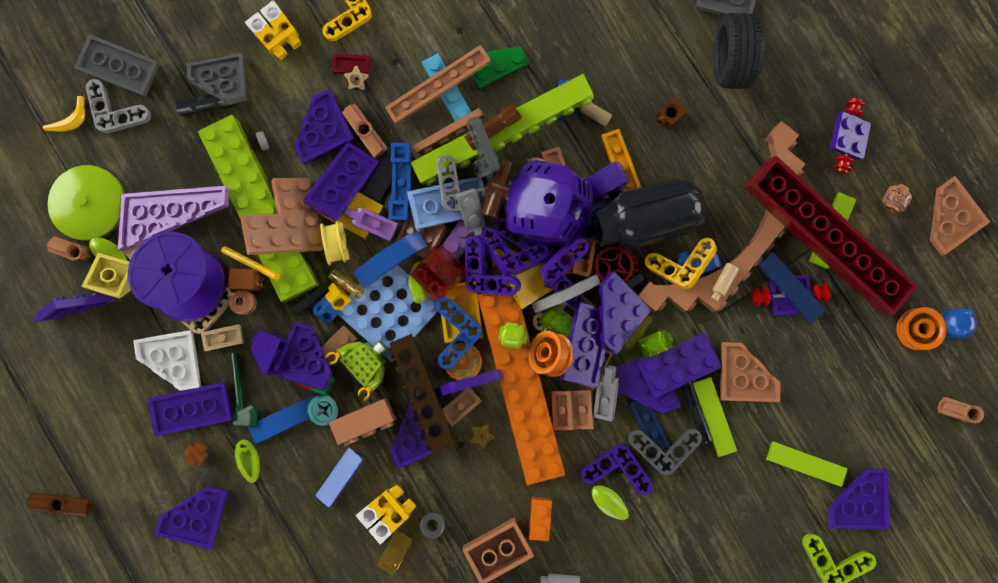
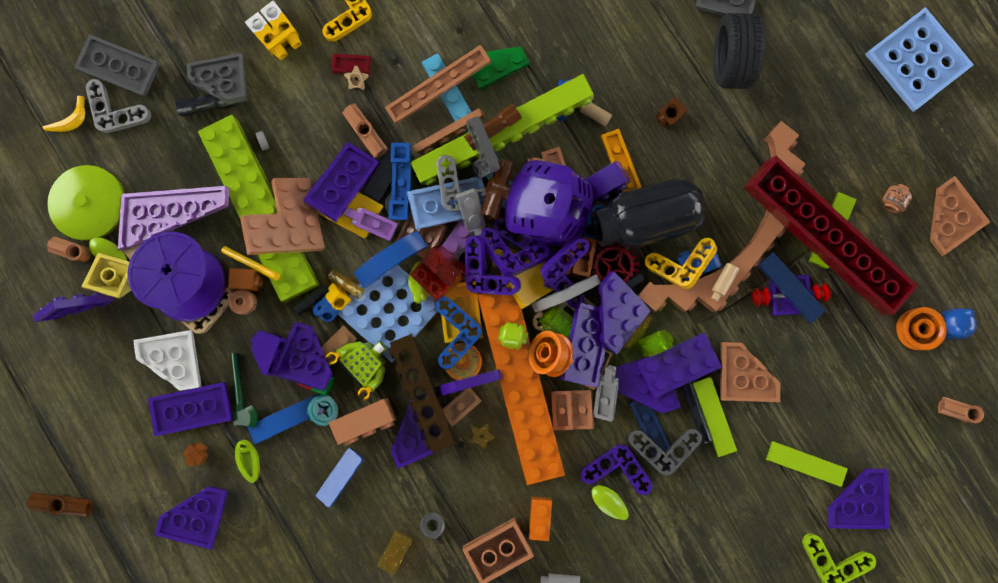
tan plate [201,324,244,352] -> none
dark purple plate [294,89,355,164] -> none
light yellow wheel [320,221,350,265] -> none
yellow hips [356,484,416,544] -> none
plate [830,98,871,174] -> none
none -> light blue piece [865,7,974,112]

